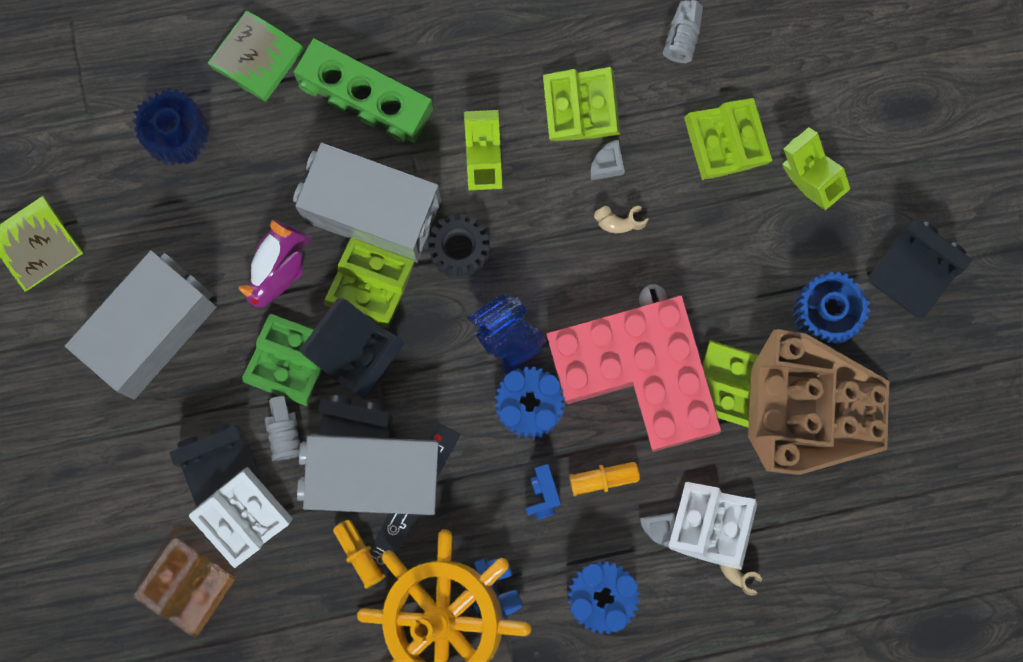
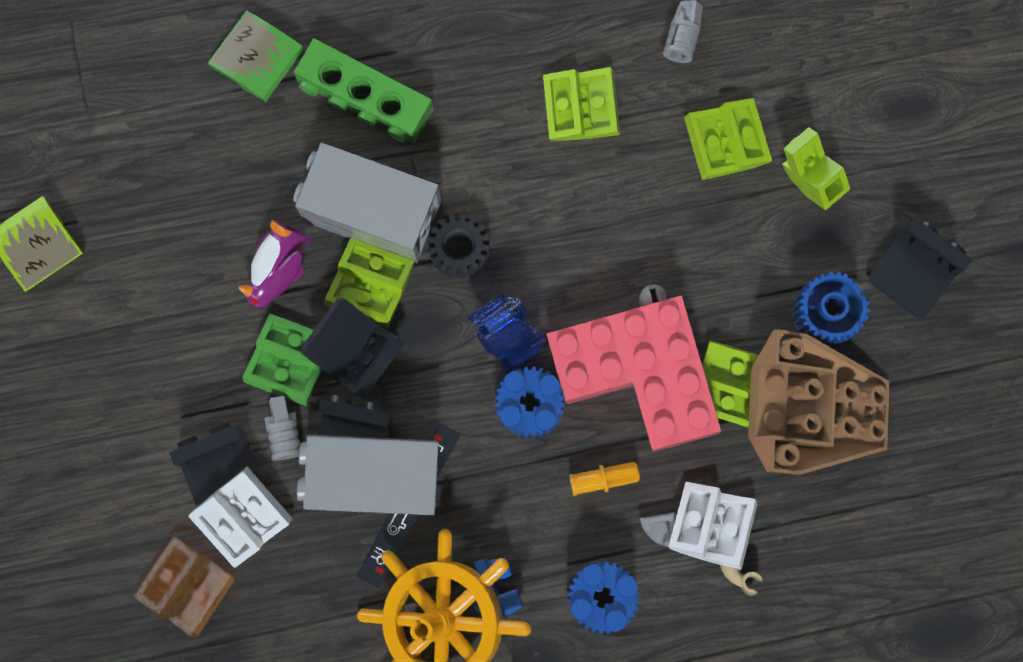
light grey brick [65,250,217,400] -> none
clear blue brick [132,88,209,165] -> none
light orange axle [333,520,385,589] -> none
lime brick [464,110,502,190] -> none
blue bracket [525,464,561,520] -> none
light grey tile [590,140,625,180] -> none
tan arm [594,206,649,233] -> none

